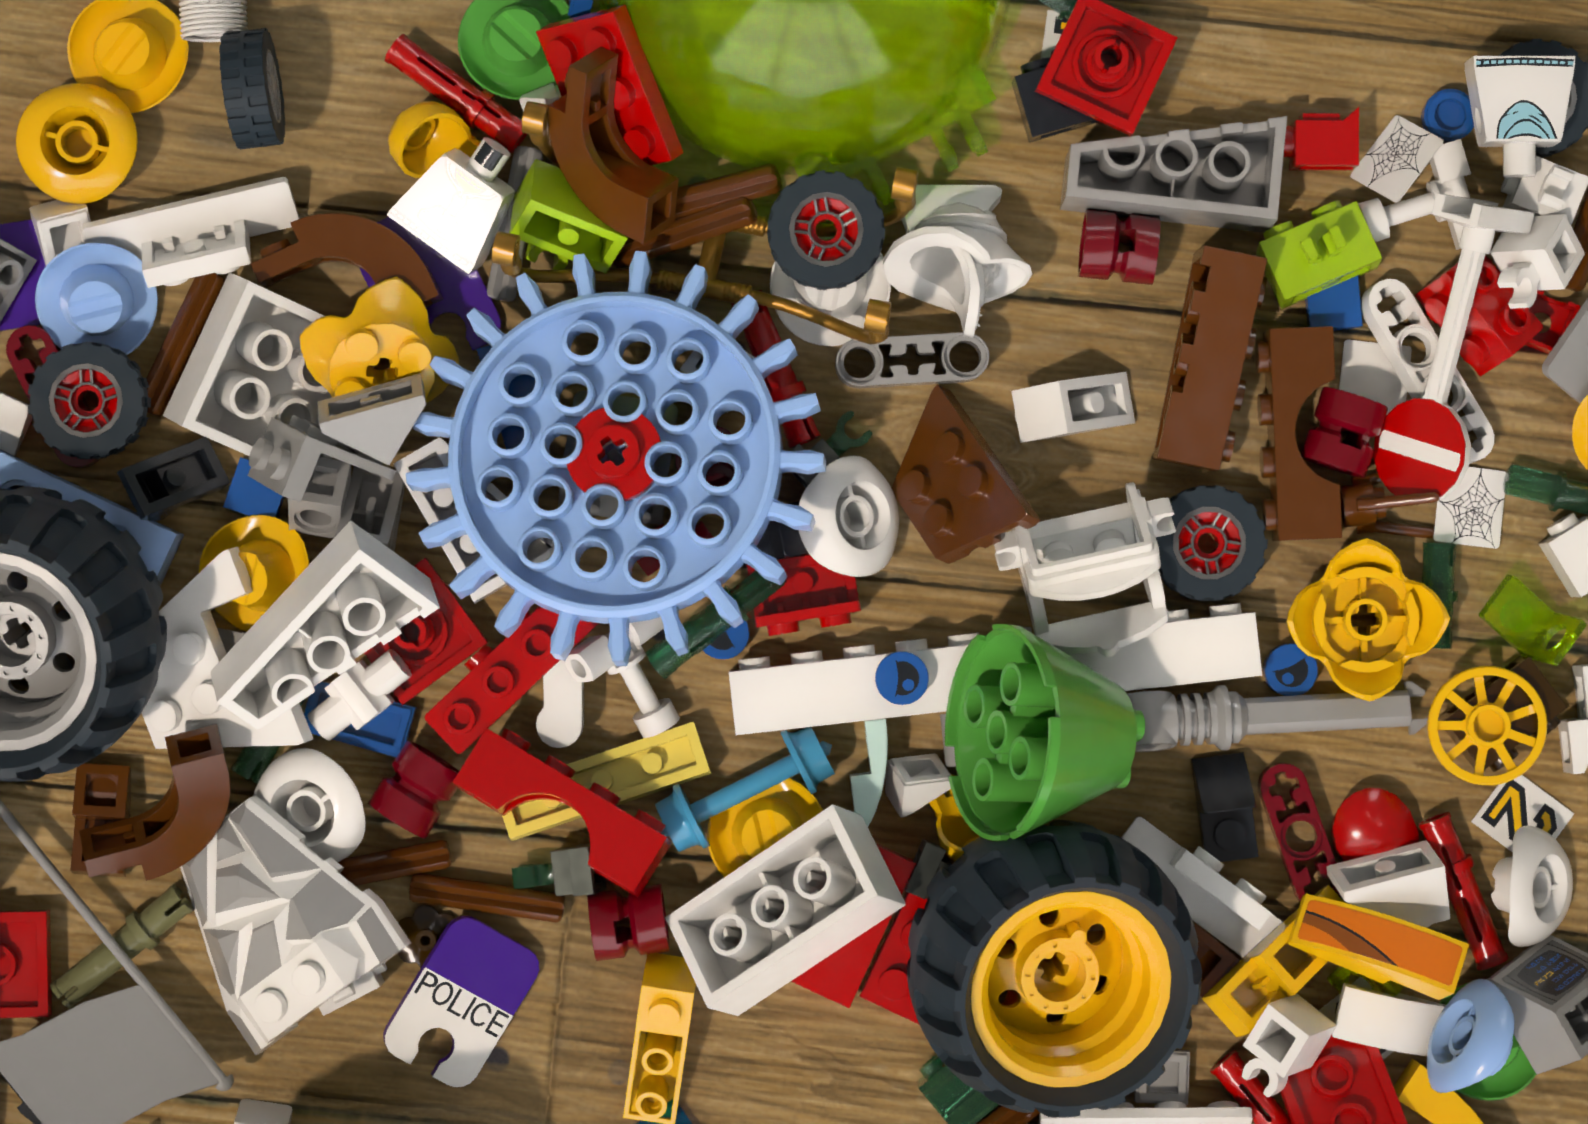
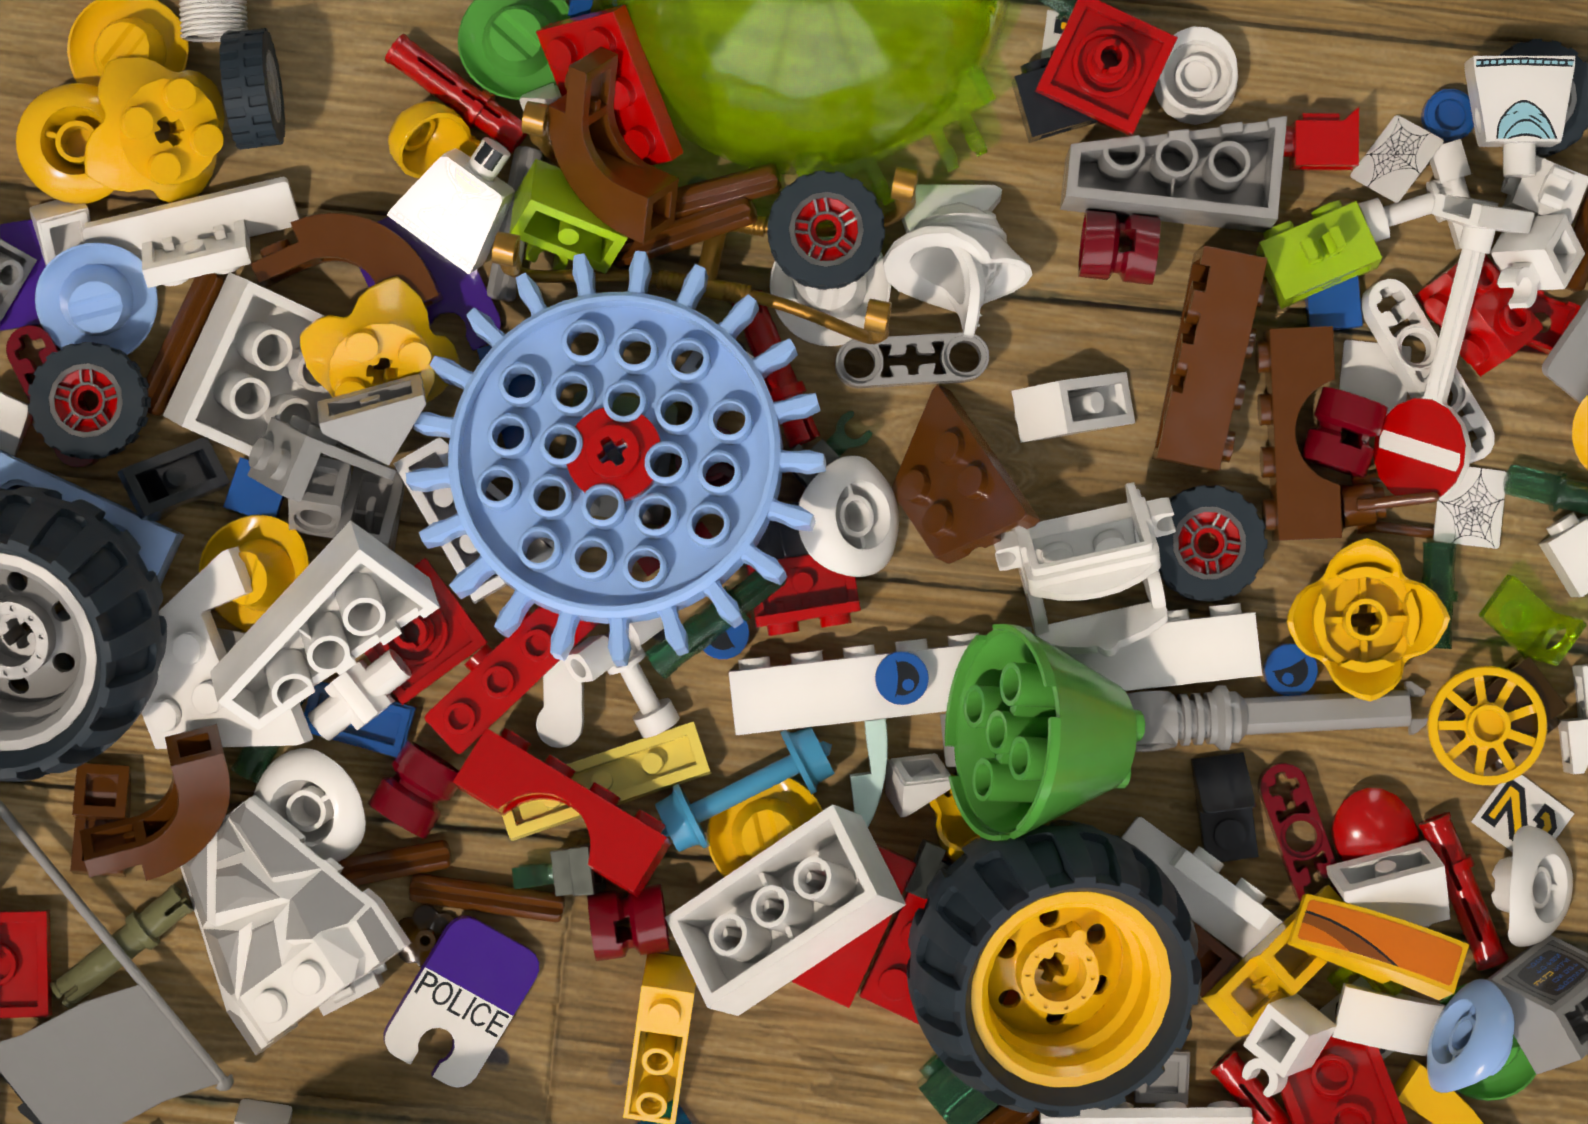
none -> yellow brick [84,57,225,203]
none -> white piece [1154,26,1238,125]

